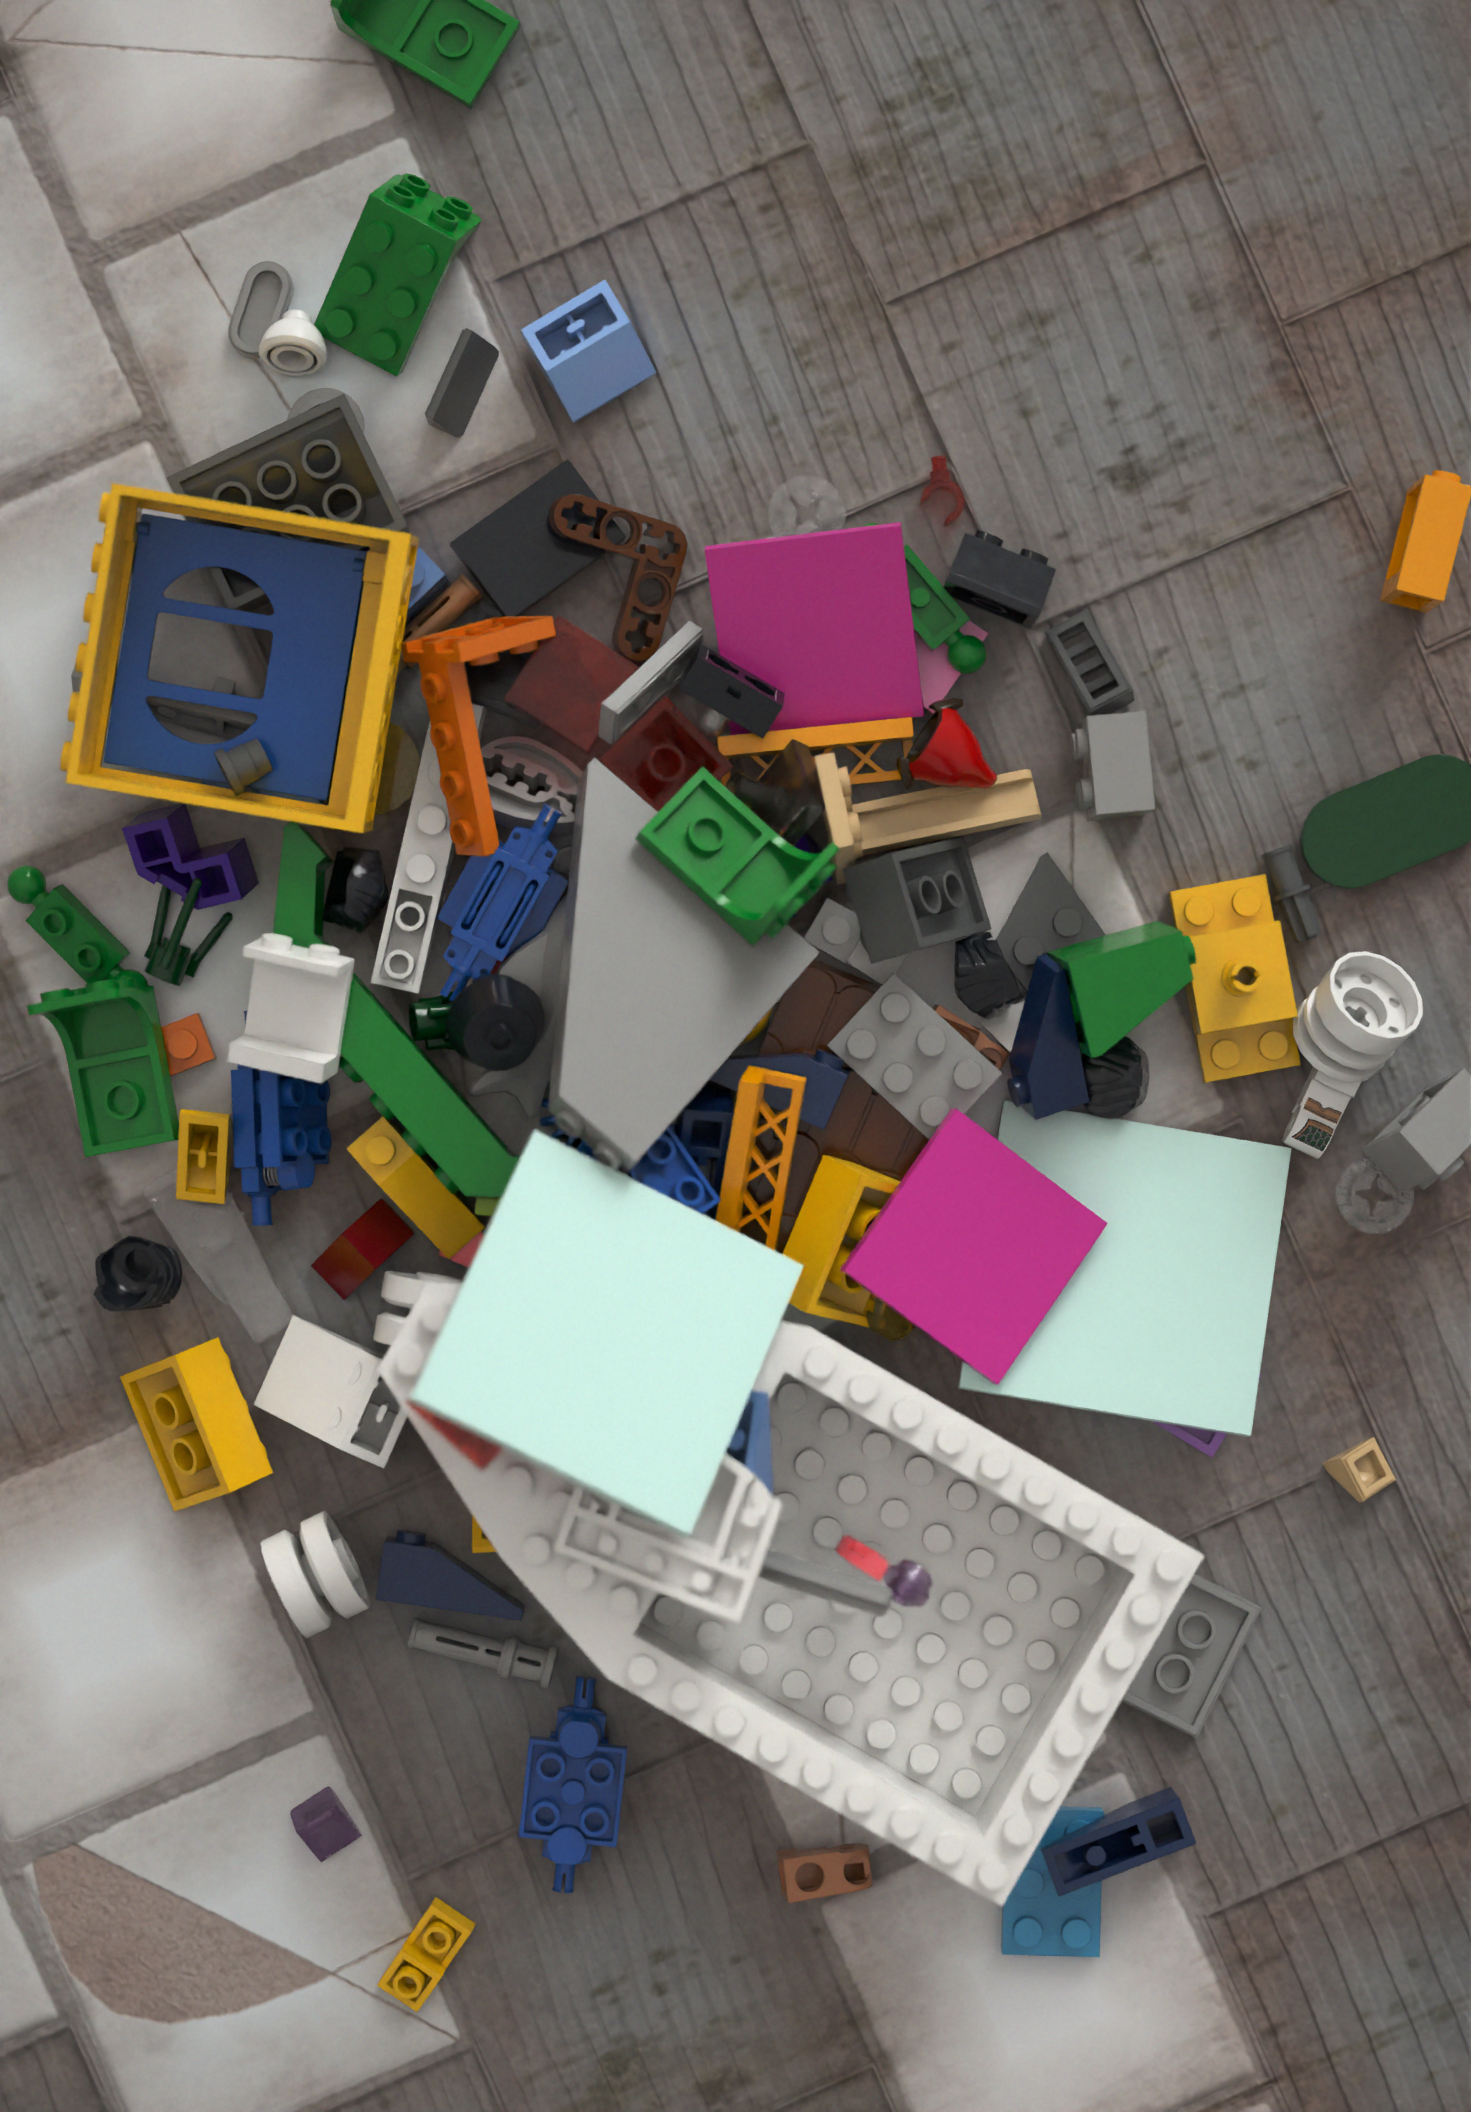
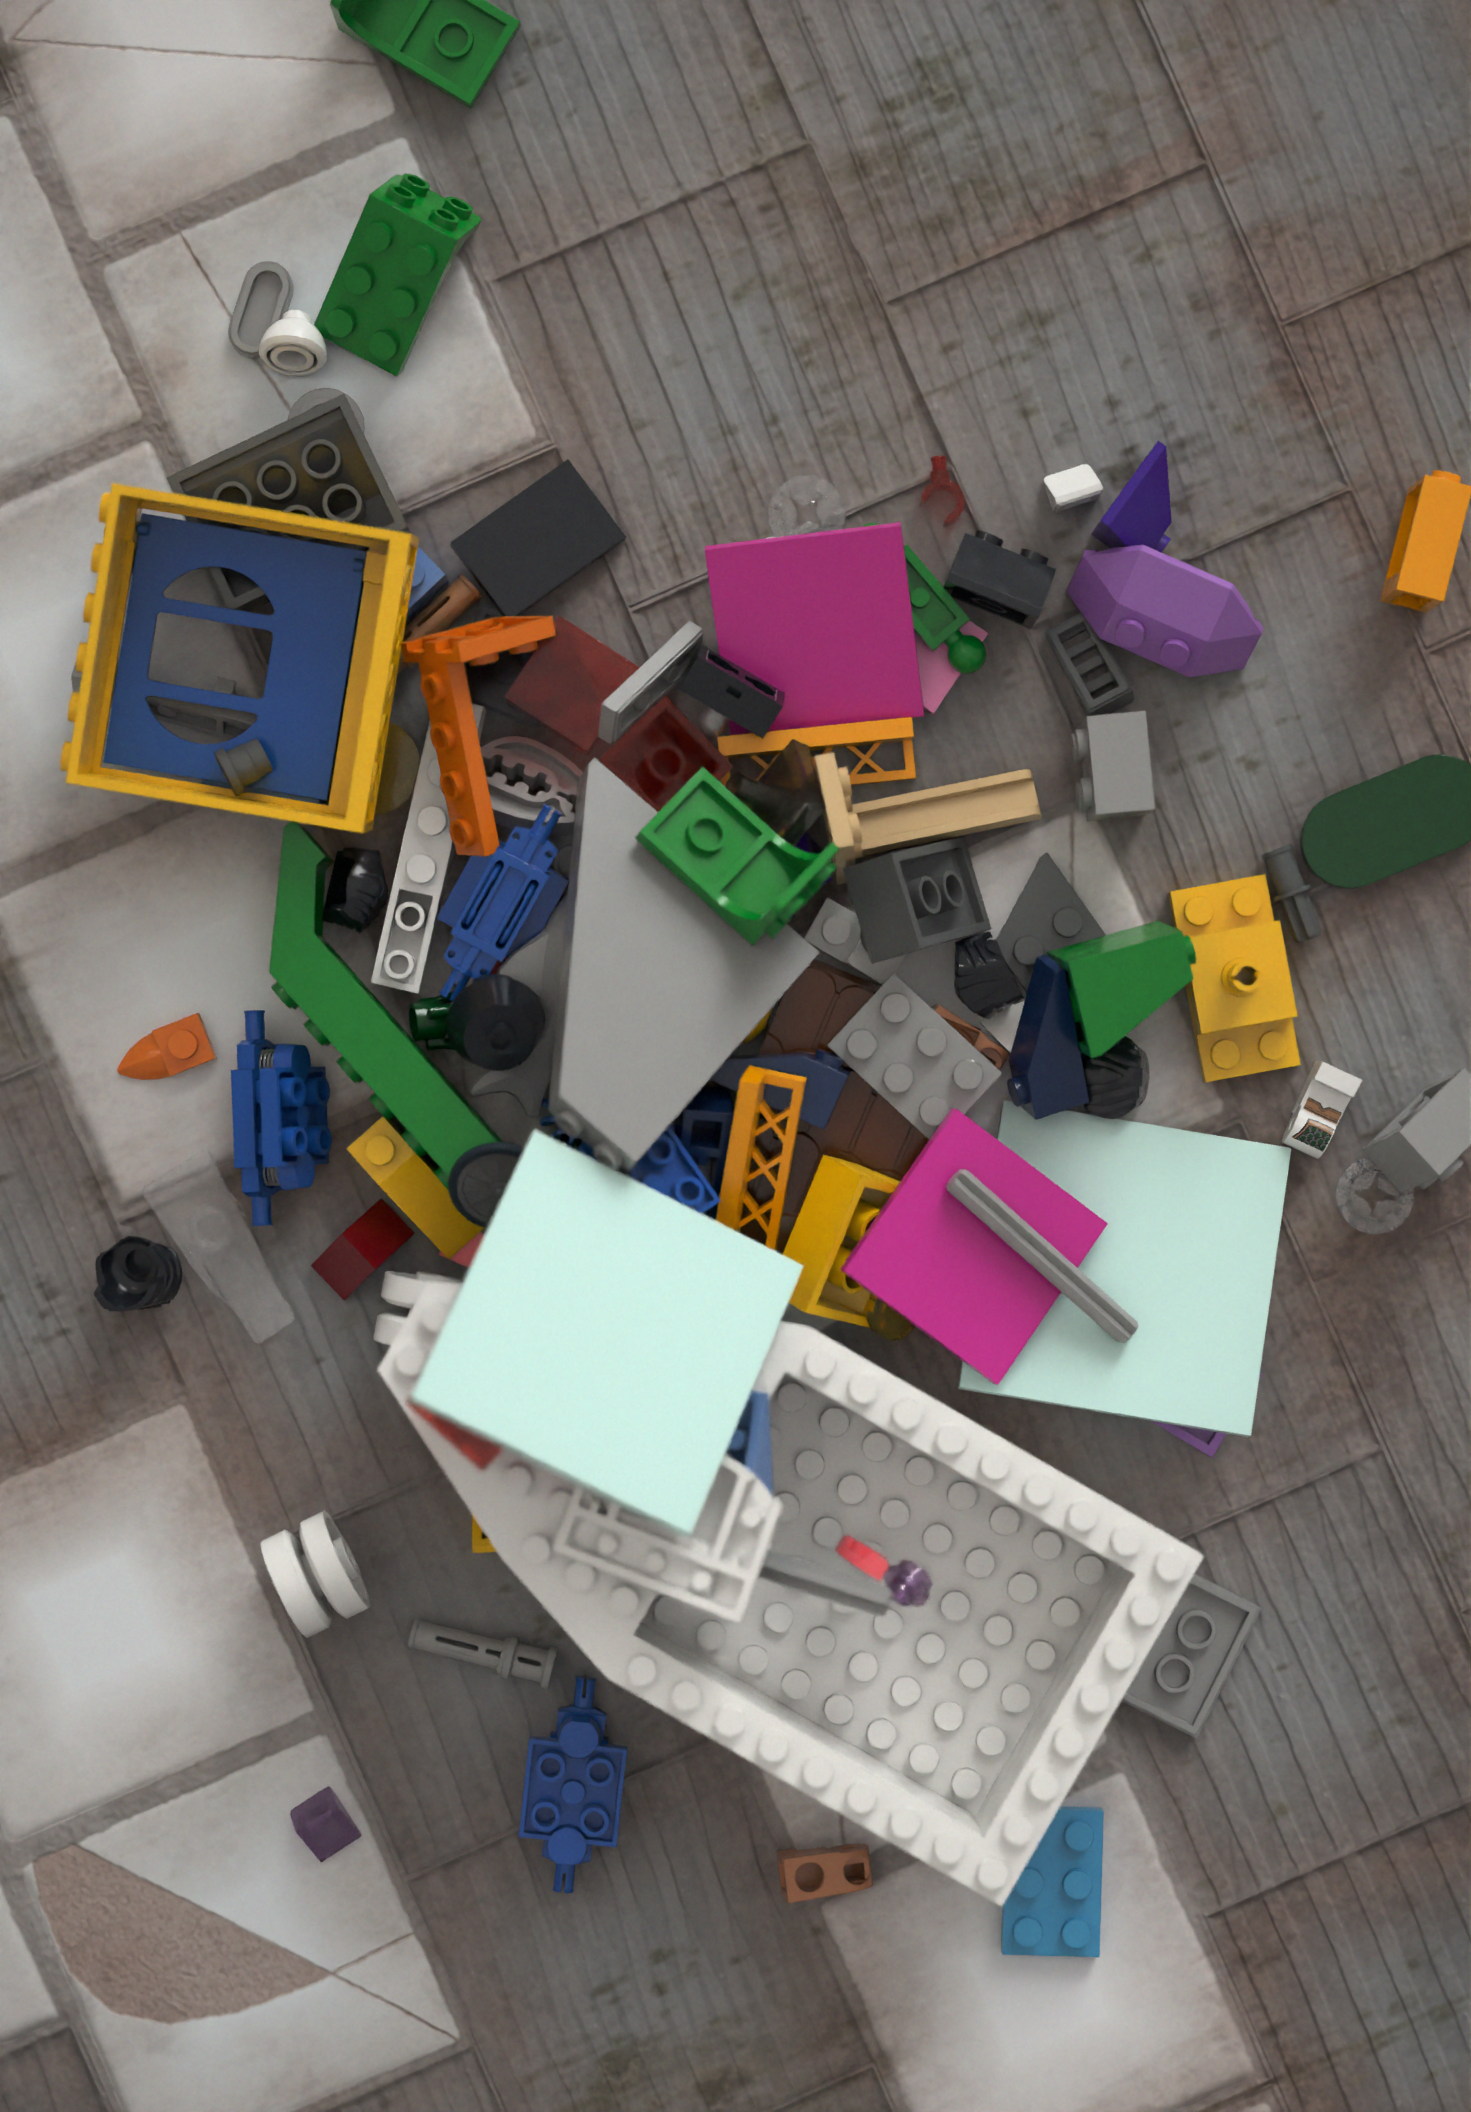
green plate [7,865,149,987] -> none
green bracket [27,978,179,1157] -> none
yellow slope [120,1337,273,1512] -> none
dark purple brick [122,803,259,910] -> none
dark green plant [144,878,233,986] -> none
yellow slope [176,1109,234,1204] -> none
white panel [227,934,355,1083] -> none
white slope [253,1315,408,1469] -> none
dark blue slope [376,1530,525,1621] -> none
yellow slope [377,1897,476,2012] -> none
dark grey slope [425,328,499,437] -> none
light blue slope [521,280,656,424] -> none
reddish brown beam [548,494,687,661] -> none
red hat [896,698,997,789] -> none
dark blue slope [1041,1787,1197,1897] -> none
white wheel [1293,951,1423,1083] -> none
tan slope [1323,1437,1396,1503] -> none
none -> dark grey wheel [448,1142,524,1228]
none -> light grey axle [946,1169,1138,1343]
none -> white slope [1043,464,1103,513]
none -> medium lavender wedge [1066,545,1264,677]
none -> dark purple slope [1091,441,1172,553]

